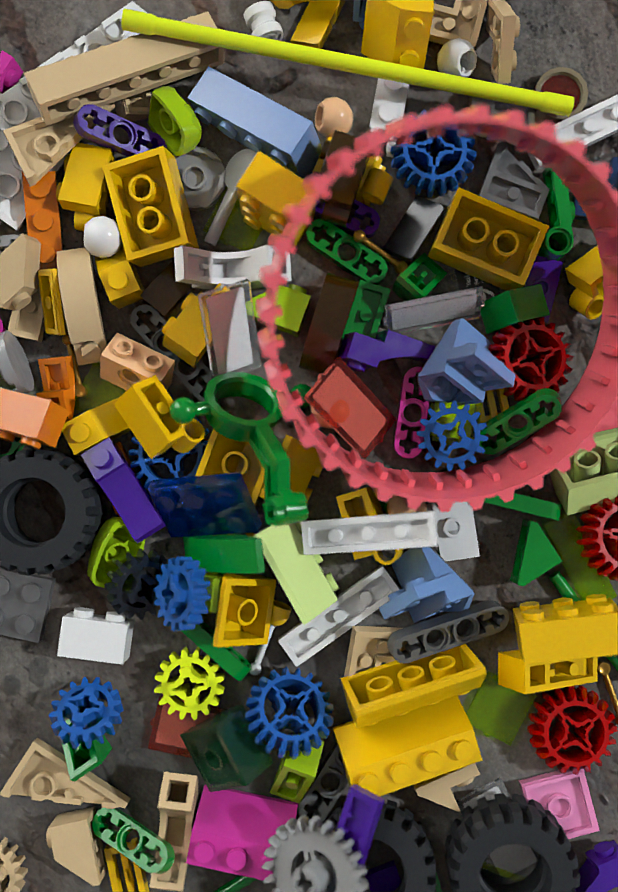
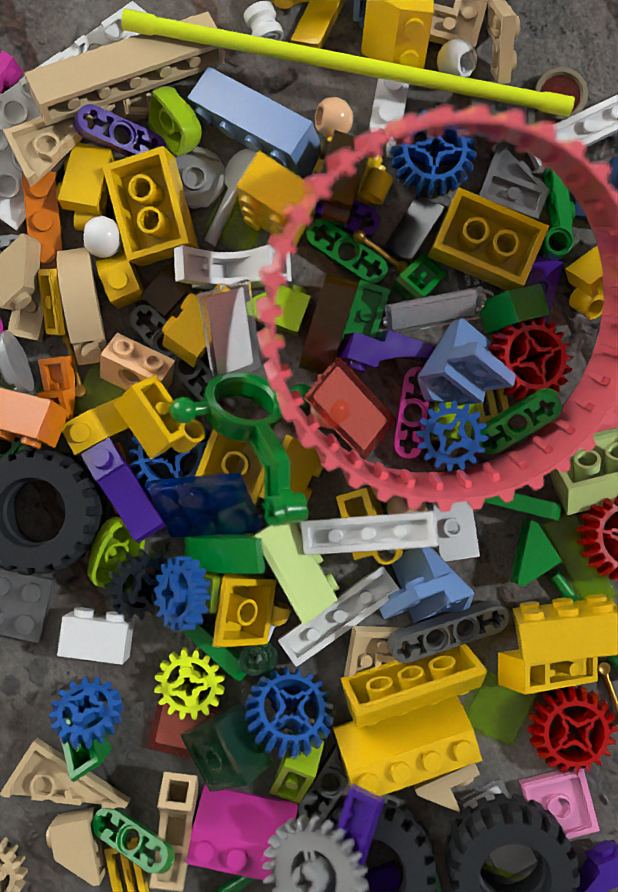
none -> clear green bush [238,642,278,676]

